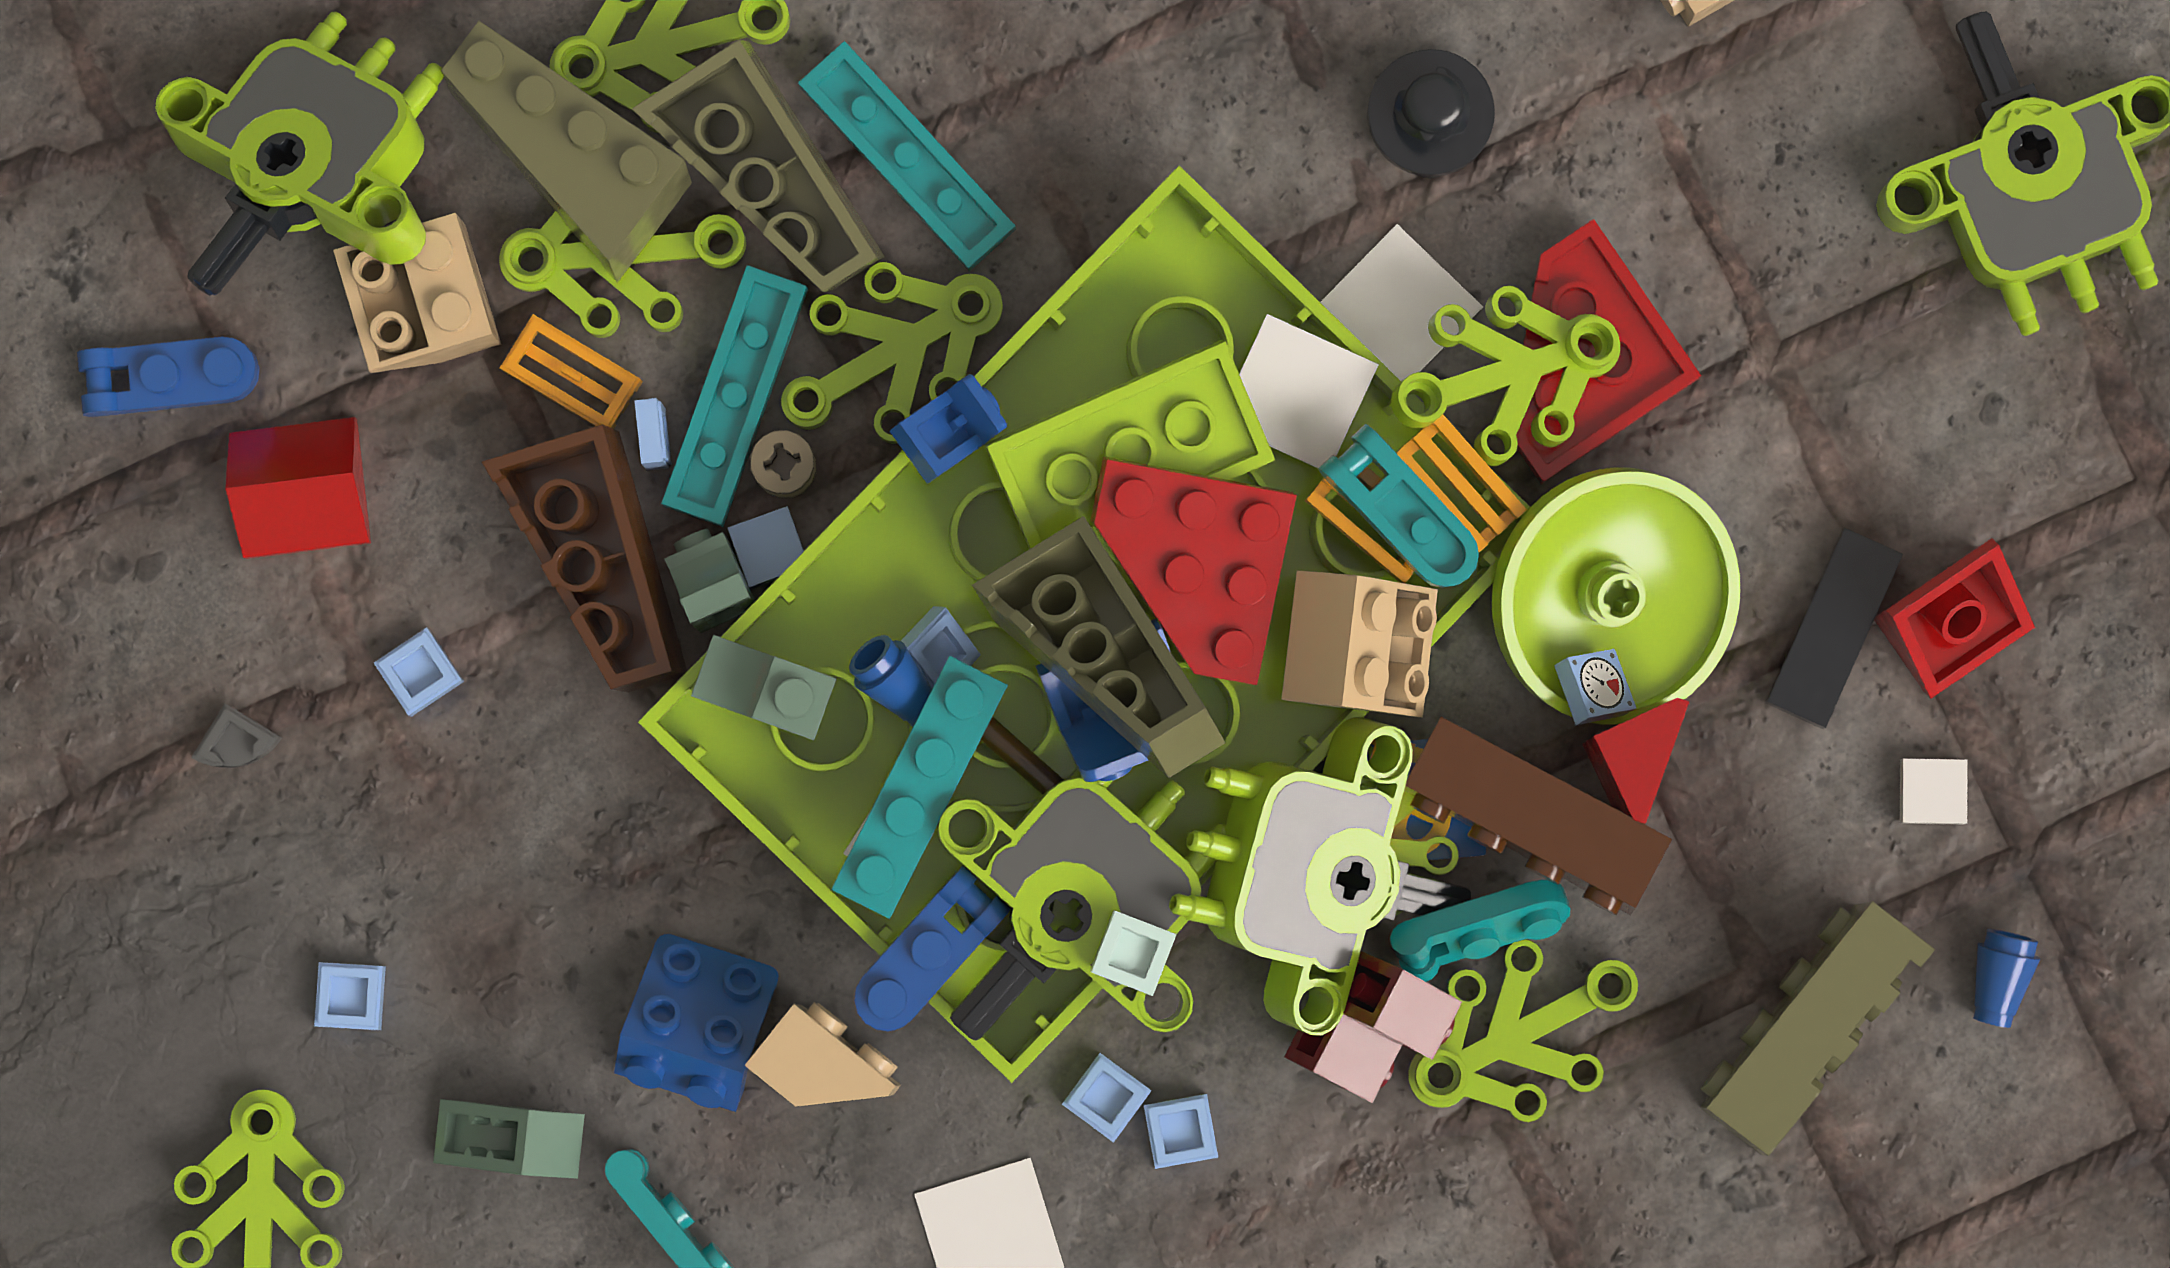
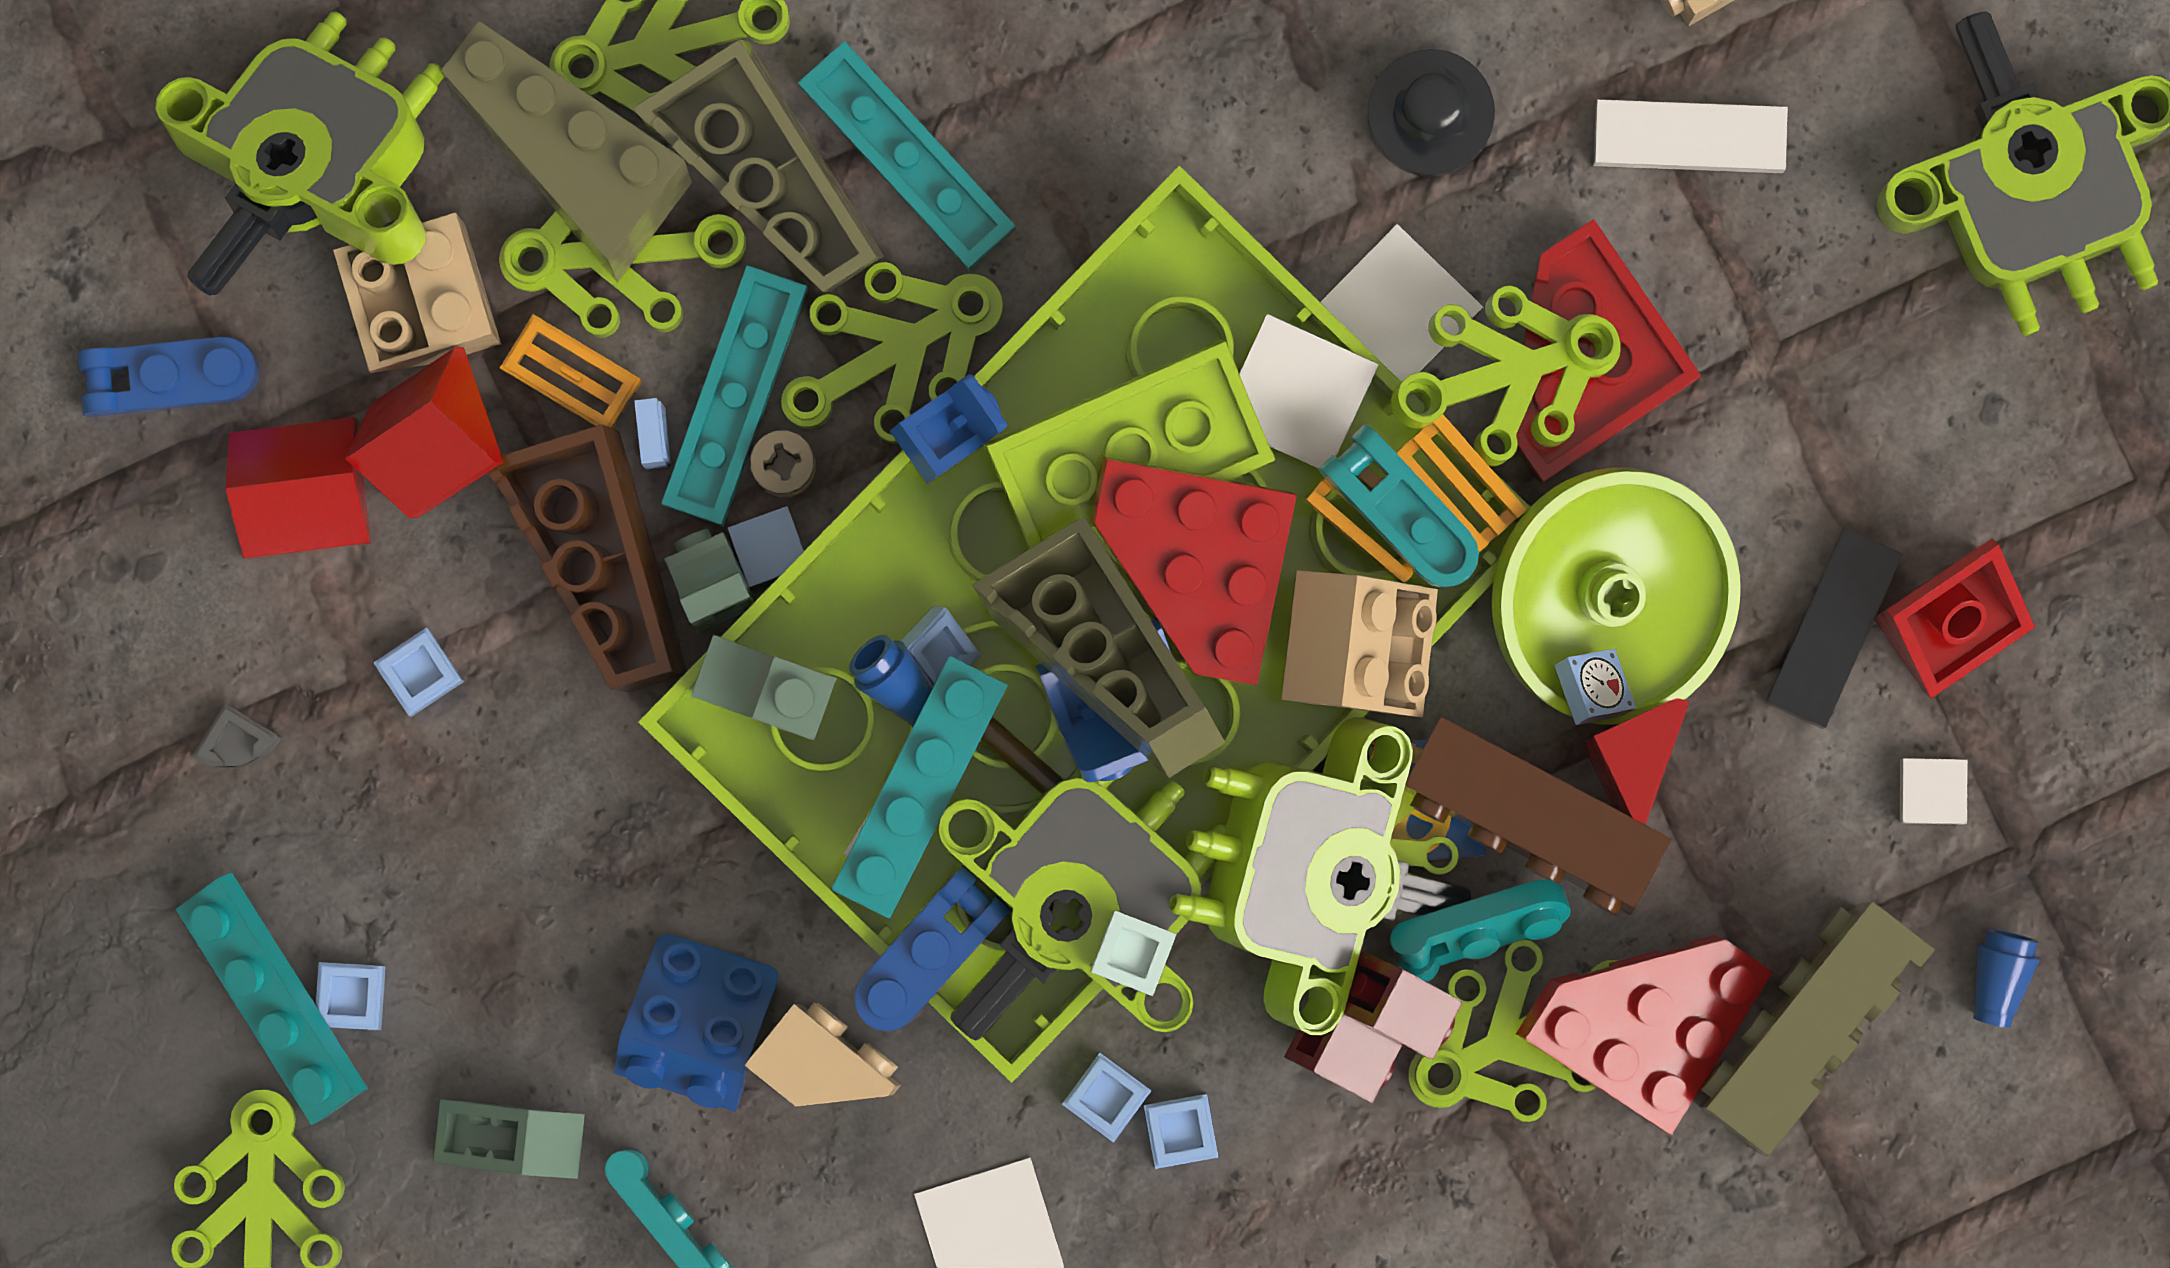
none -> teal plate [175,872,368,1125]
none -> red slope [345,347,503,518]
none -> plate [1516,935,1773,1135]
none -> white tile [1593,100,1788,173]

